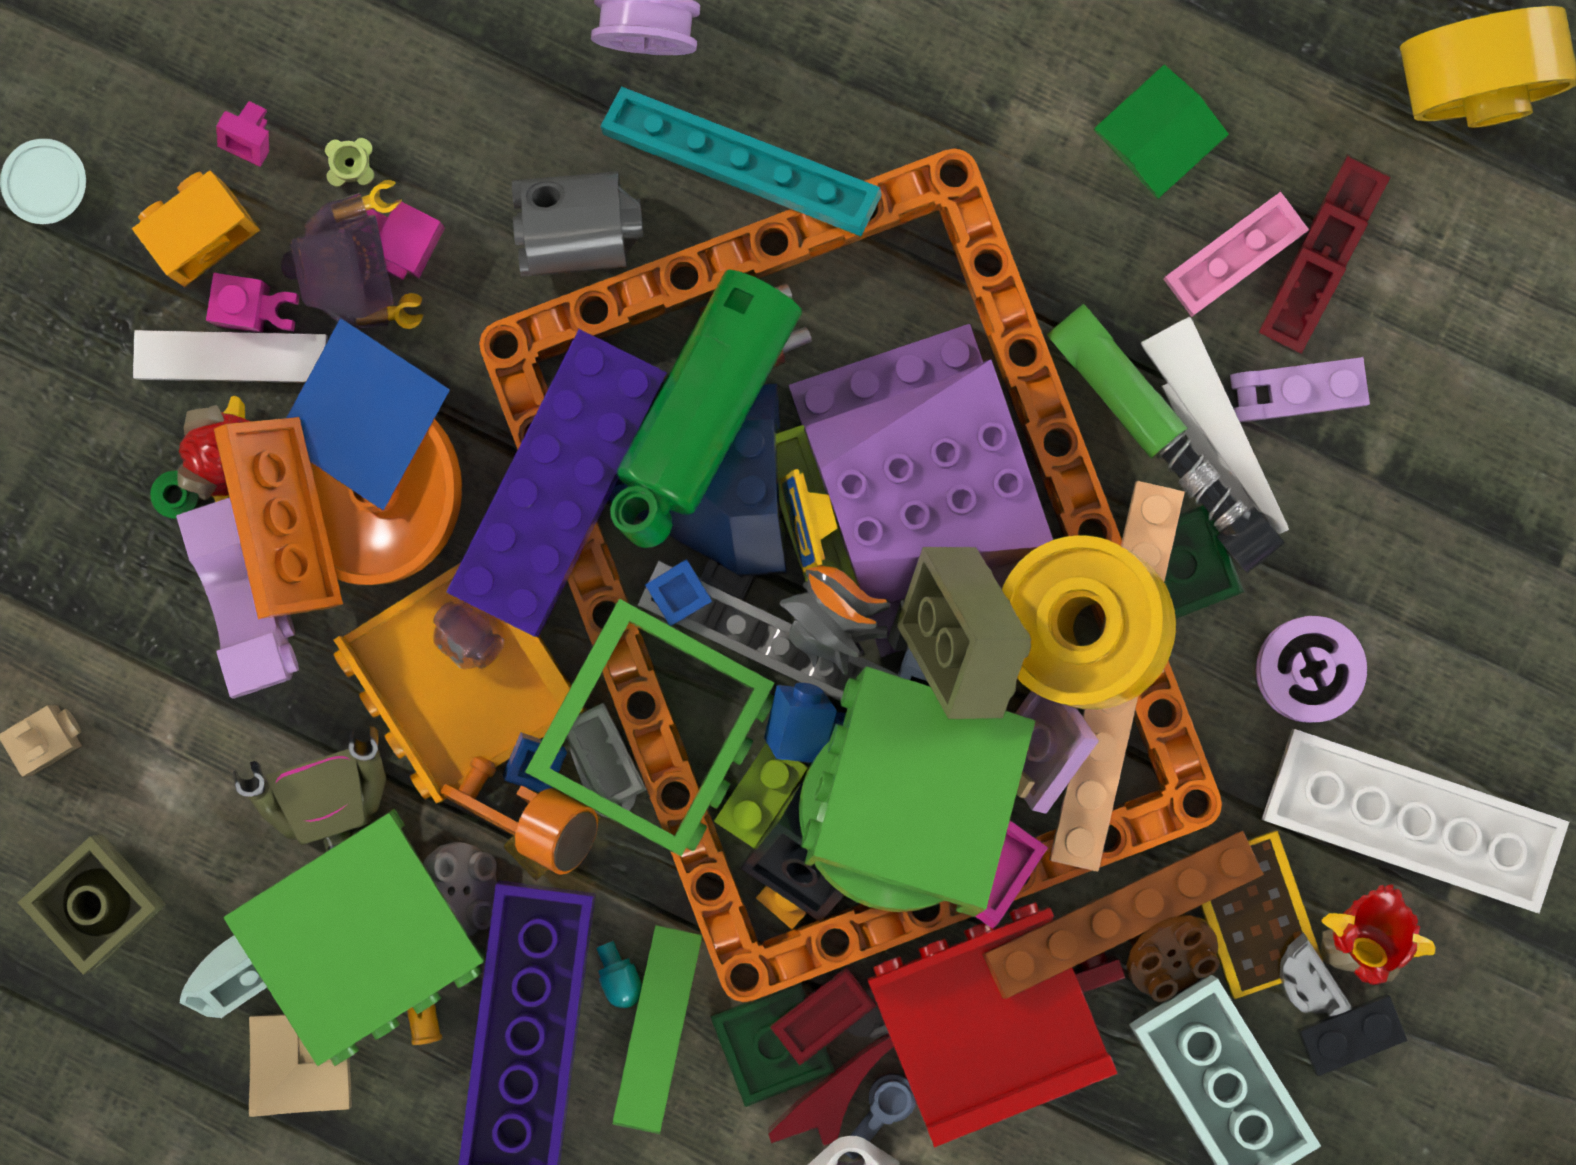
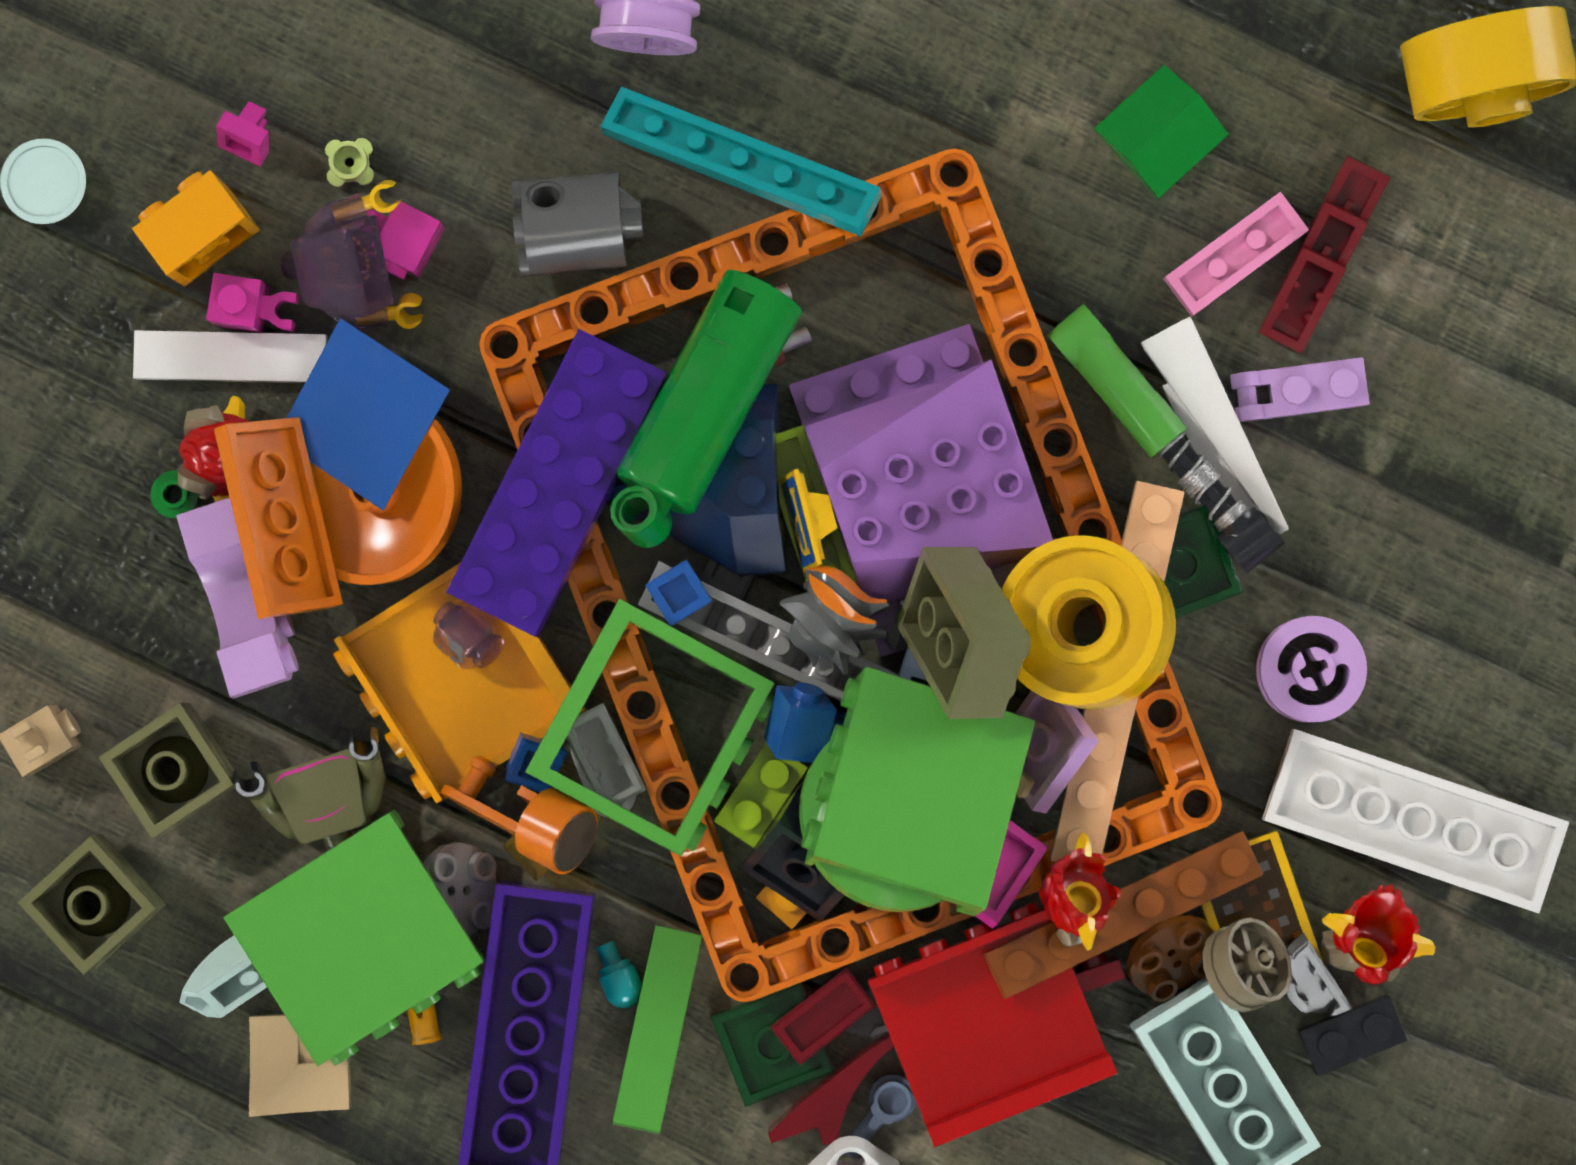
none -> olive piece [99,703,236,839]
none -> red hair [1039,832,1121,951]
none -> dark tan wheel [1202,917,1292,1013]

